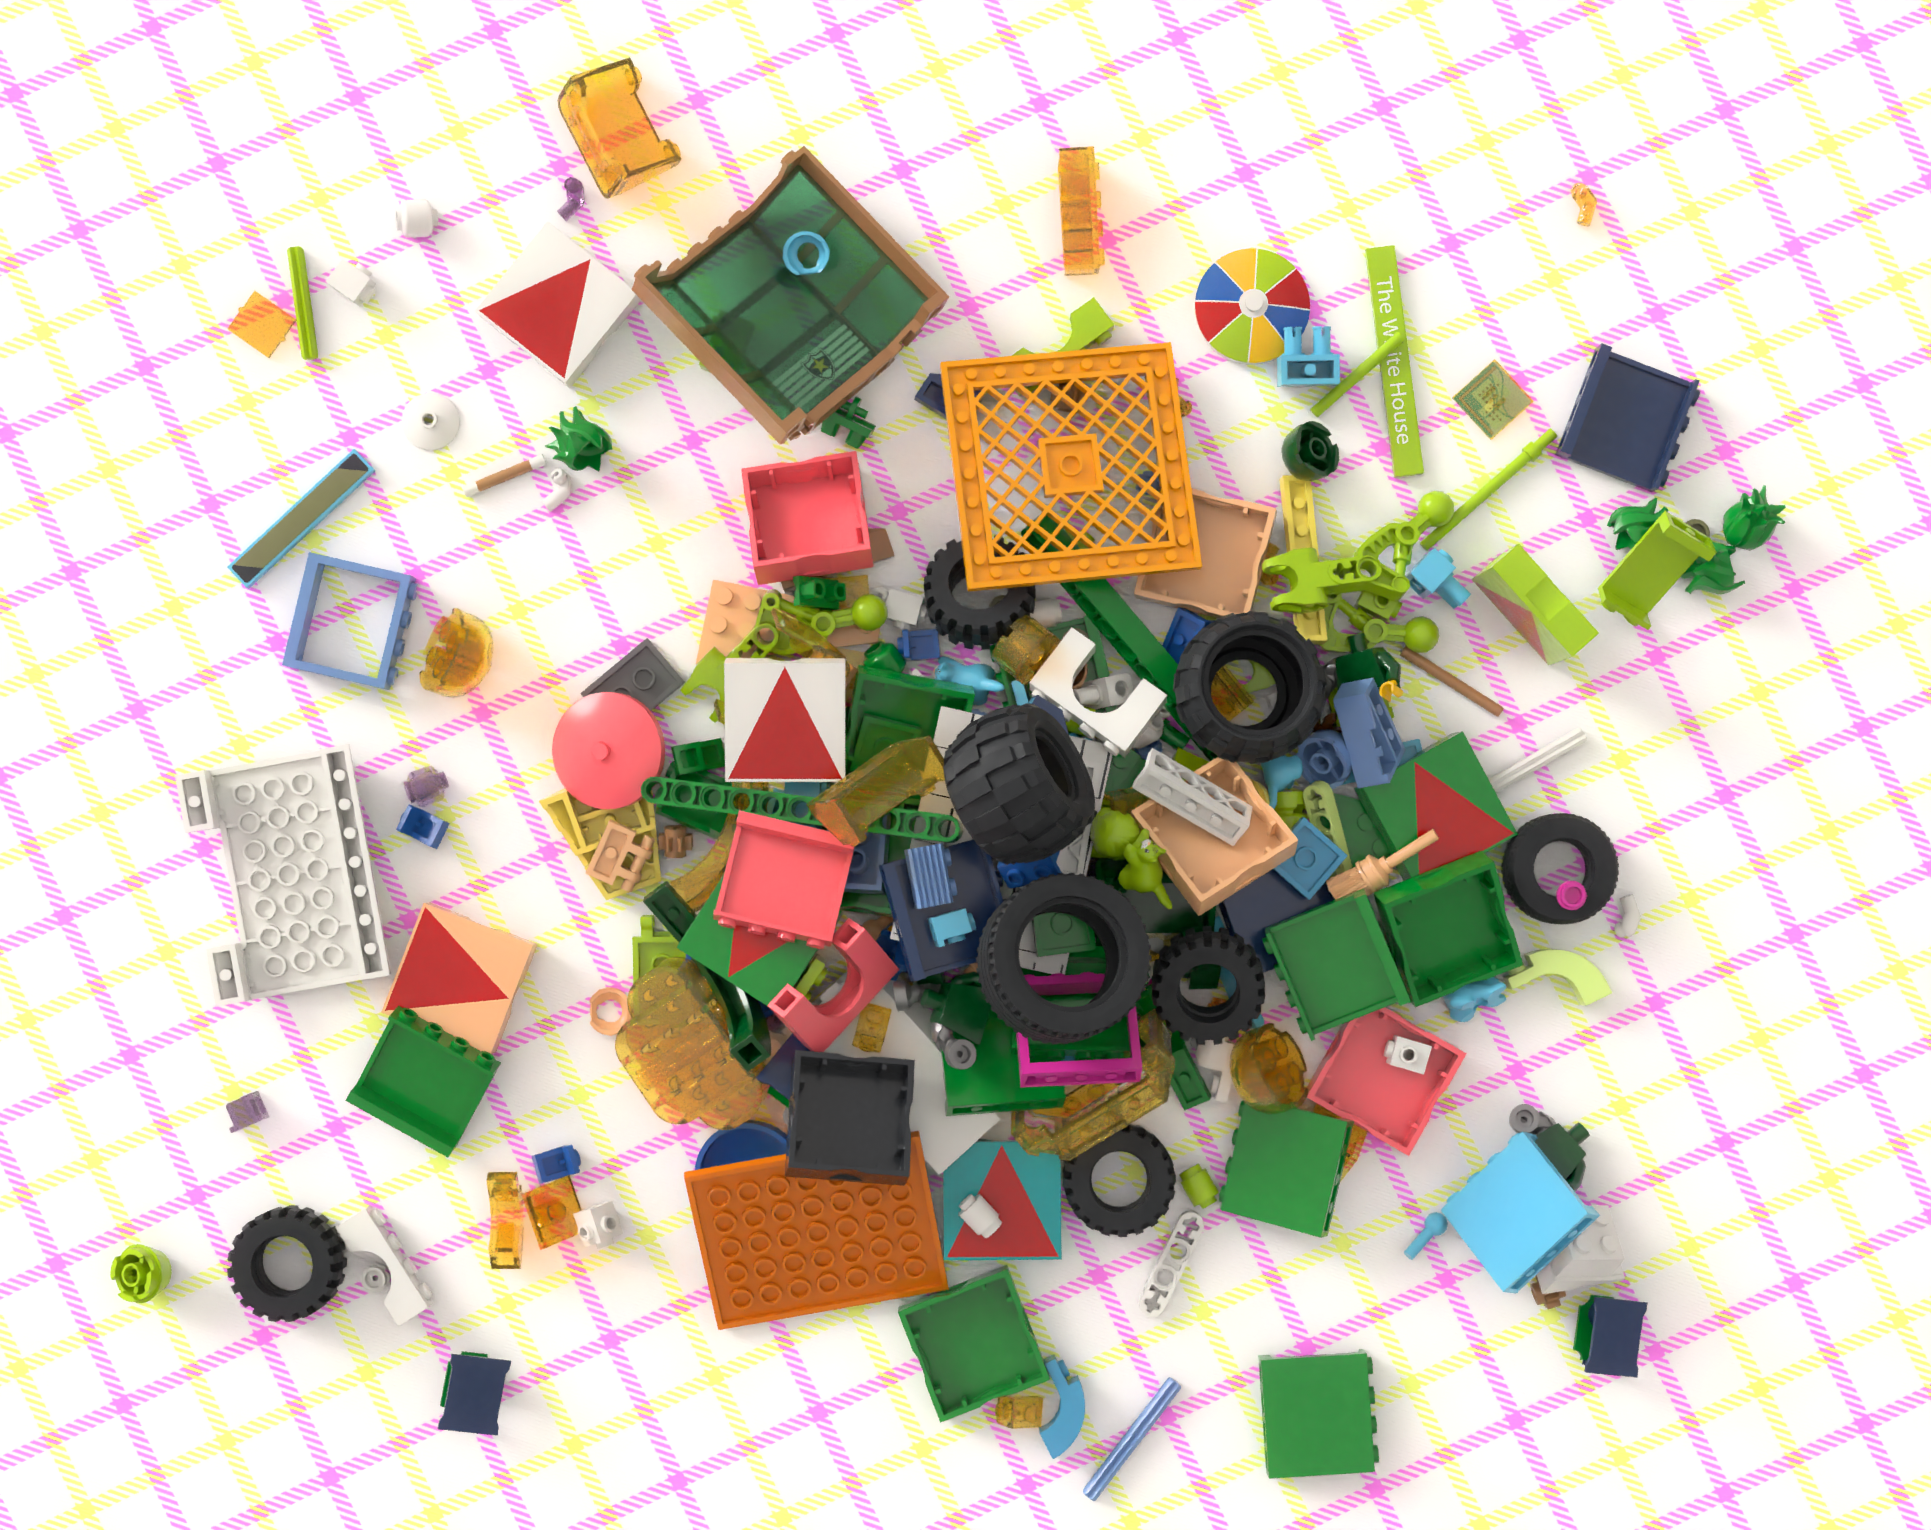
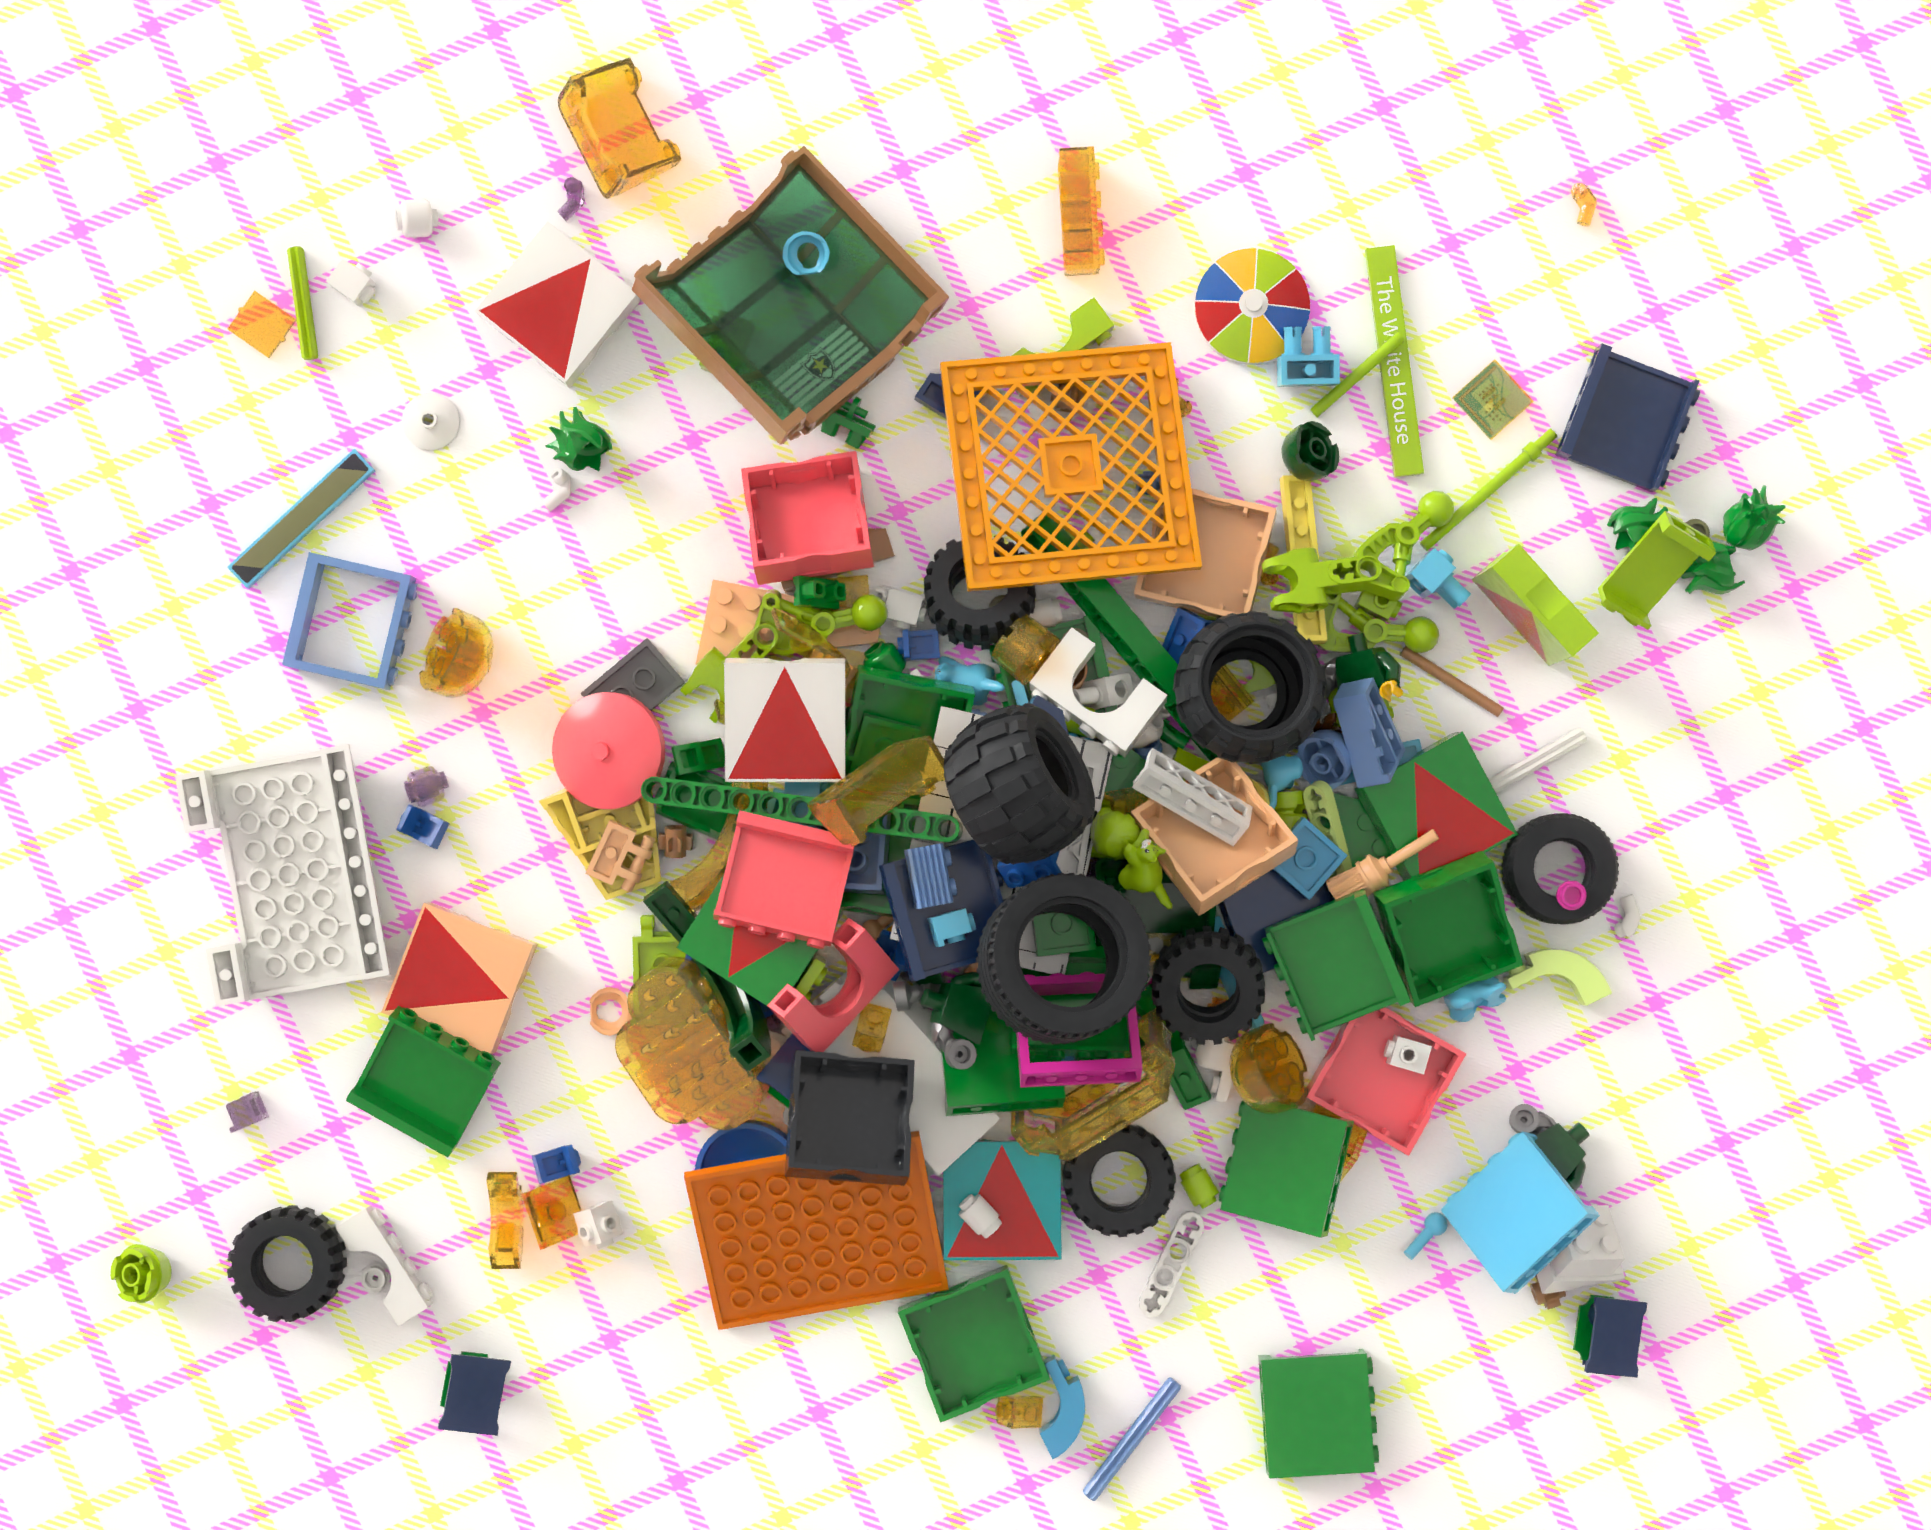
medium nougat bar [462,454,547,497] -> none

